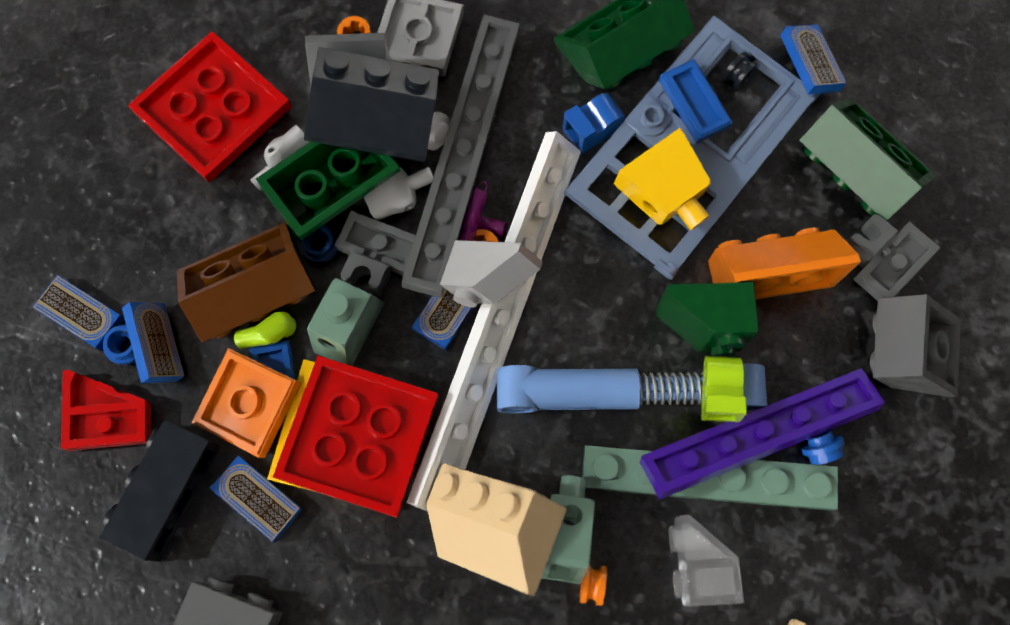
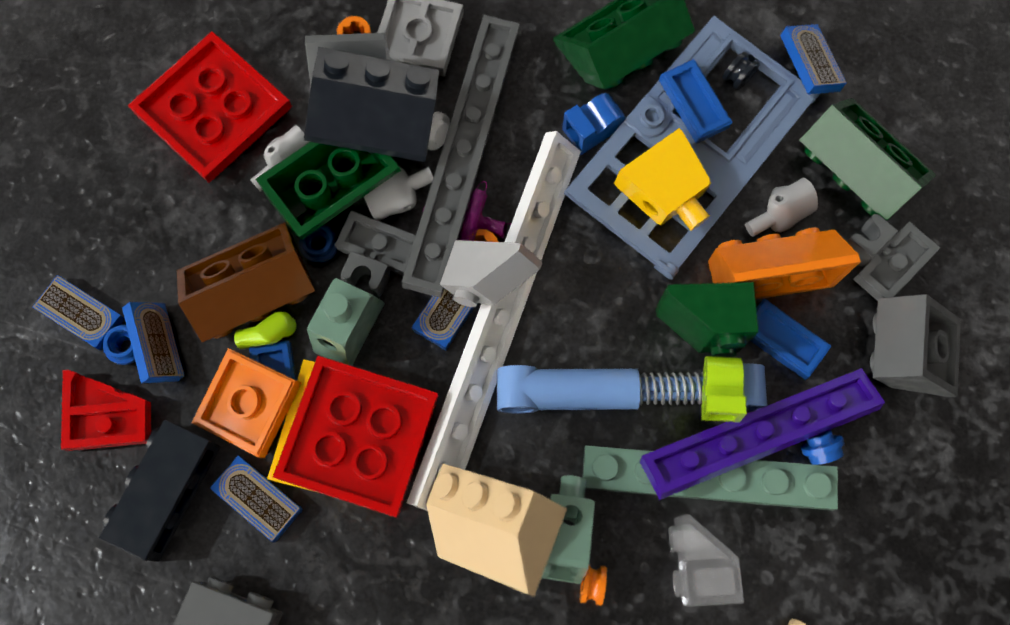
none -> light grey piece [745,177,818,237]
none -> blue tile [750,298,831,380]

